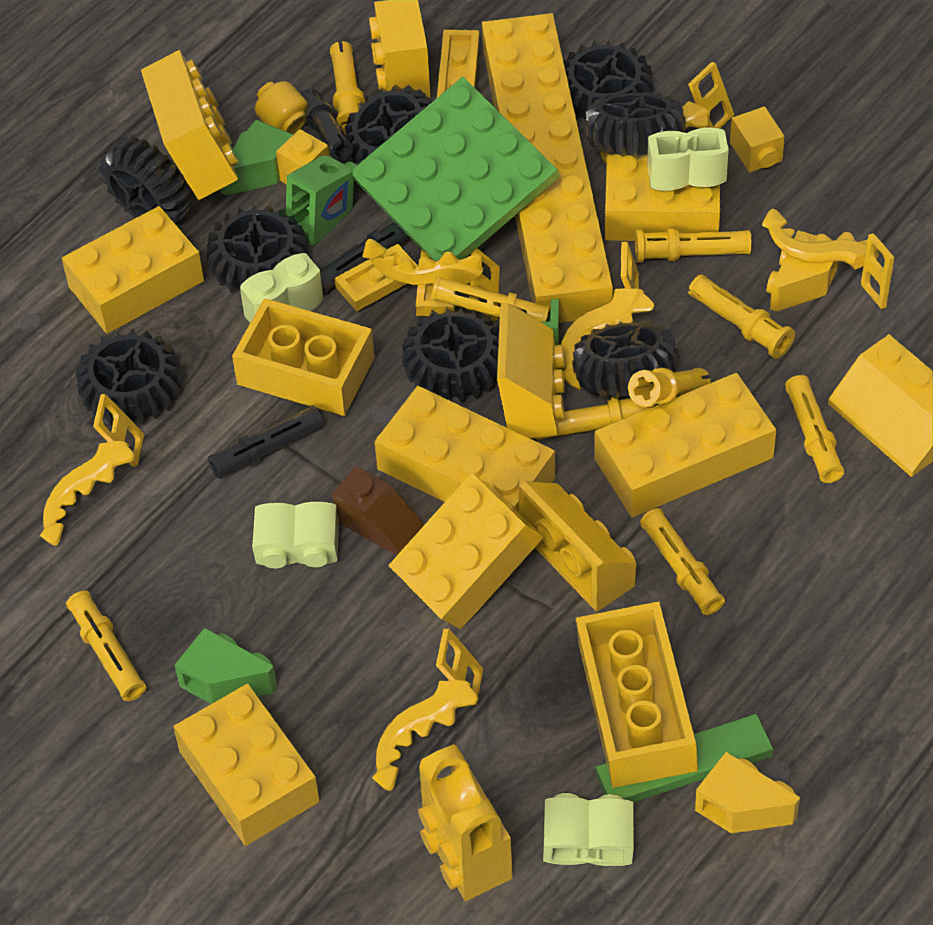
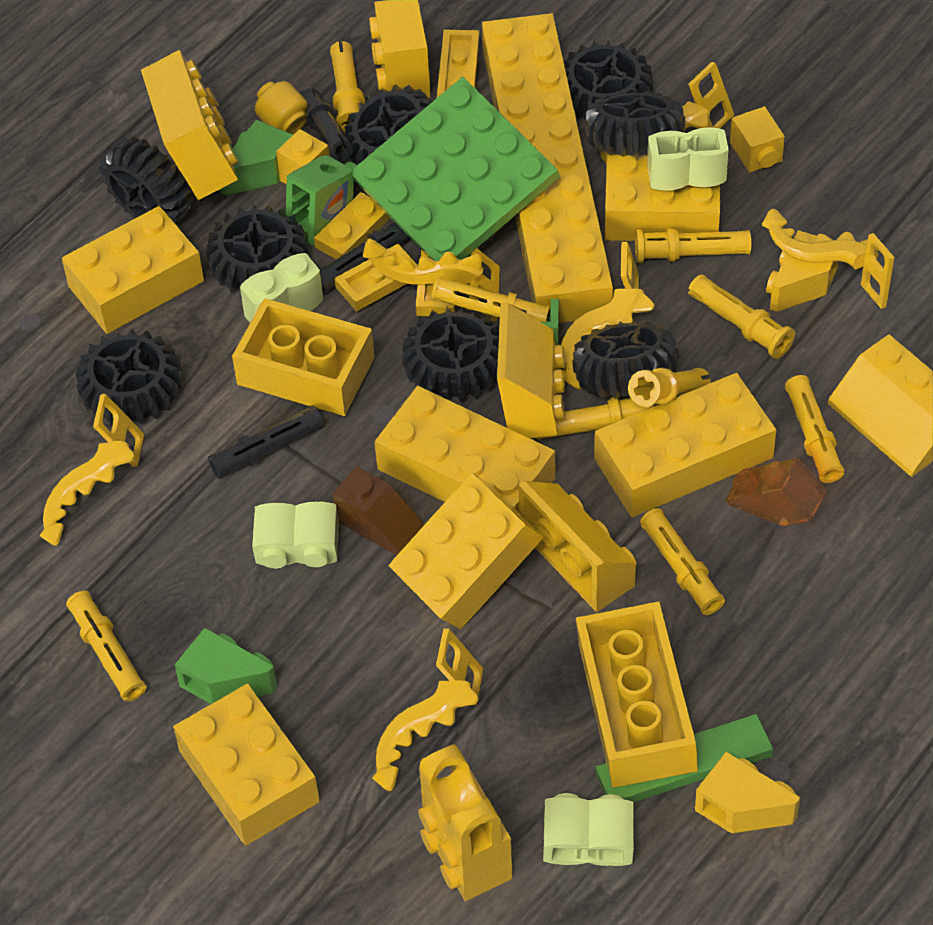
none -> yellow plate [314,192,390,259]
none -> clear orange slope [725,458,827,526]

